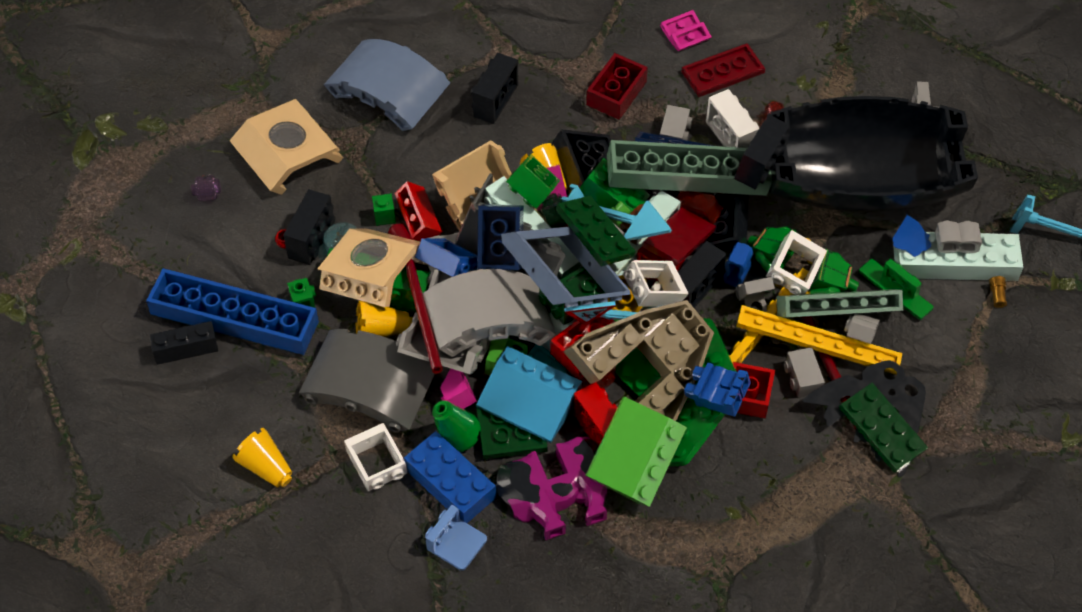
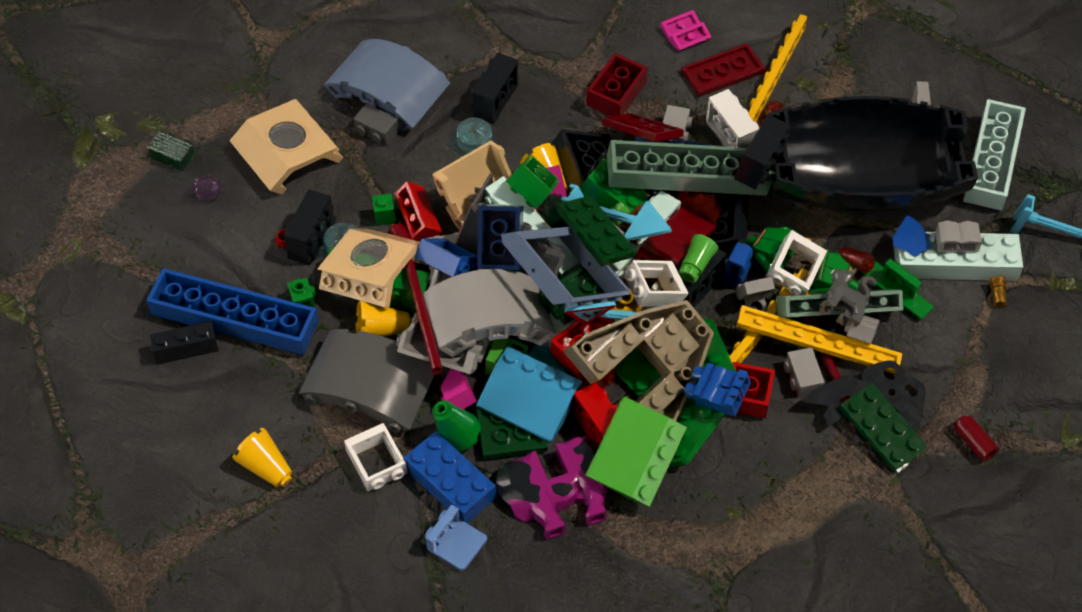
none -> clear green brick [148,131,196,171]
none -> dark grey brick [353,103,399,146]
none -> clear light blue head [456,118,492,154]
none -> dark red tile [602,113,684,142]
none -> bright green plant [678,234,718,283]
none -> yellow plate [748,14,807,122]
none -> dark grey animal [819,268,876,327]
none -> clear red head [838,247,875,273]
none -> dark red brick [955,415,999,462]
none -> light aqua brick [963,99,1026,211]

